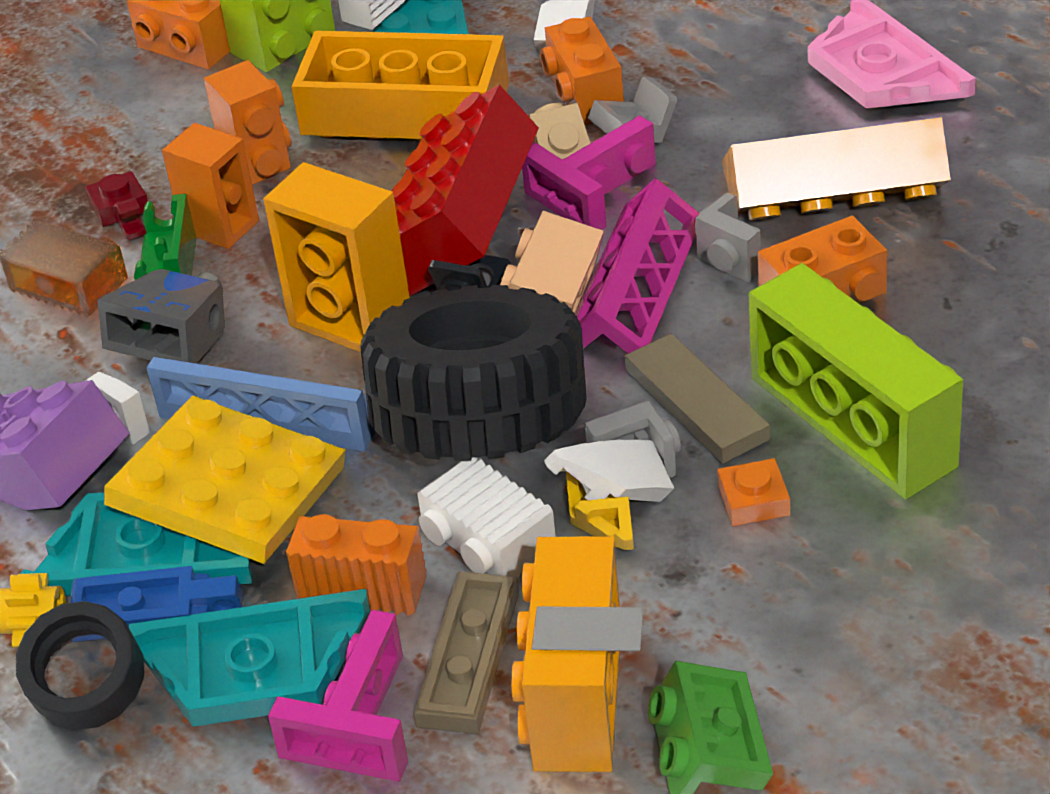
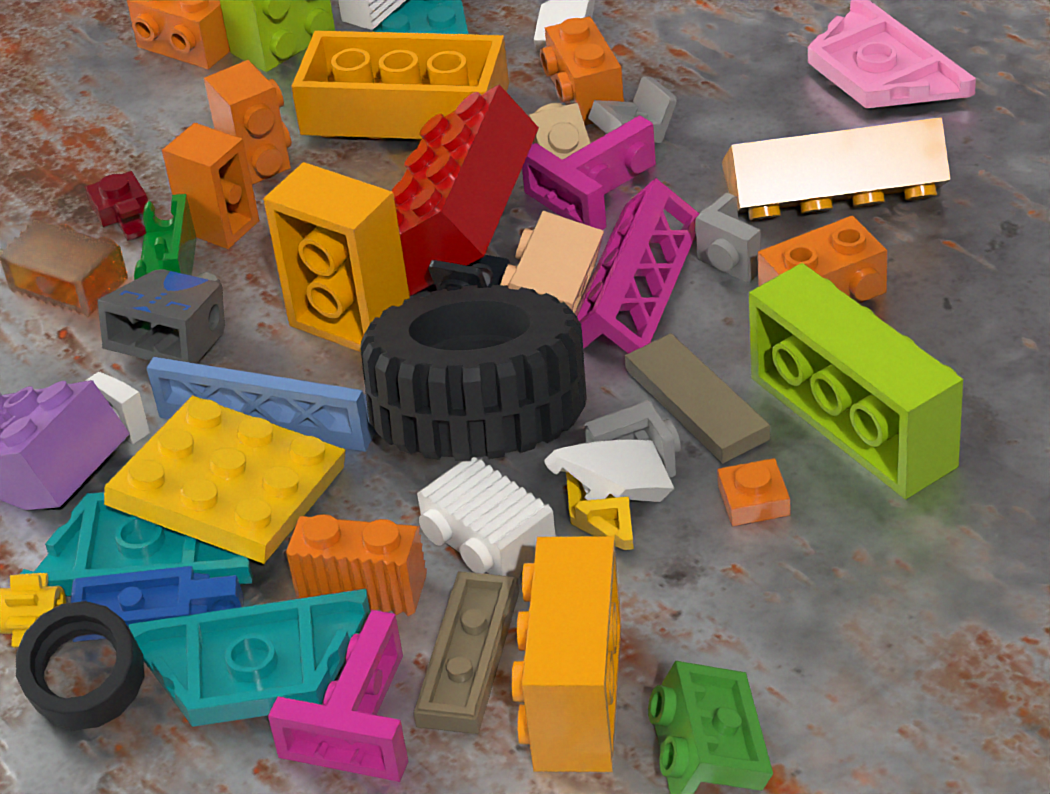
light grey sticker [532,606,643,651] -> none

